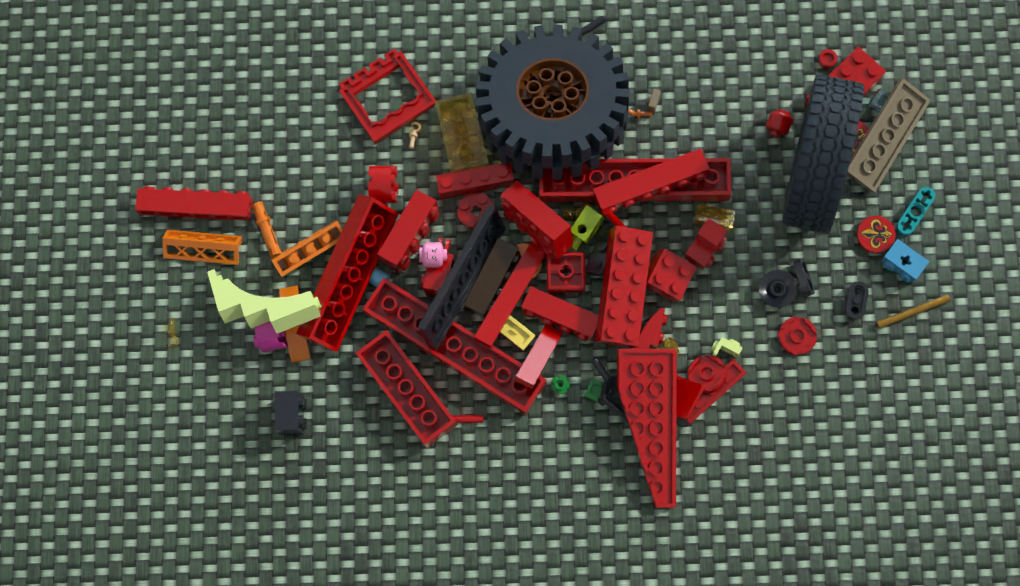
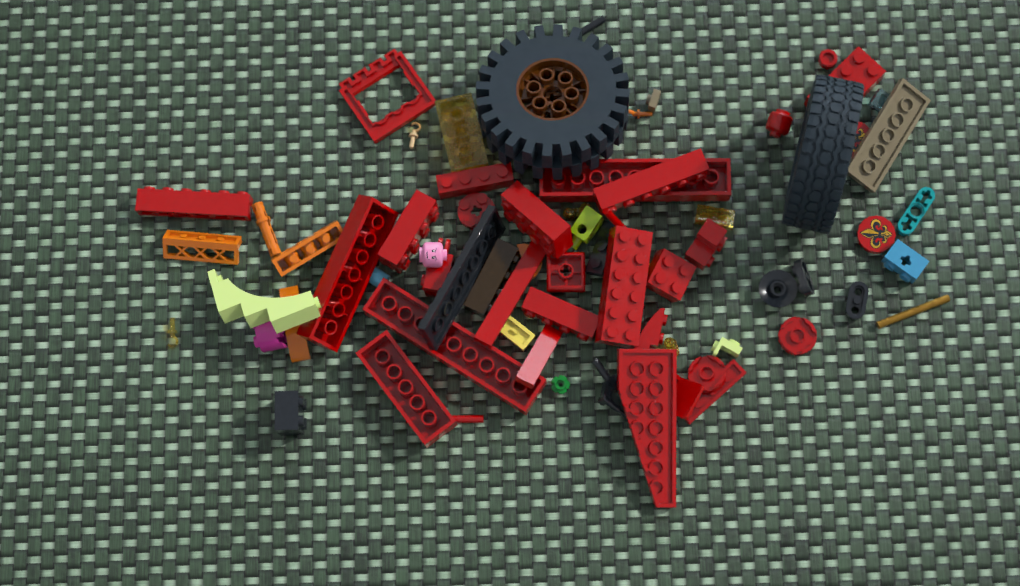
red brick [368,165,399,204] -> none
green plate [584,378,602,403] -> none

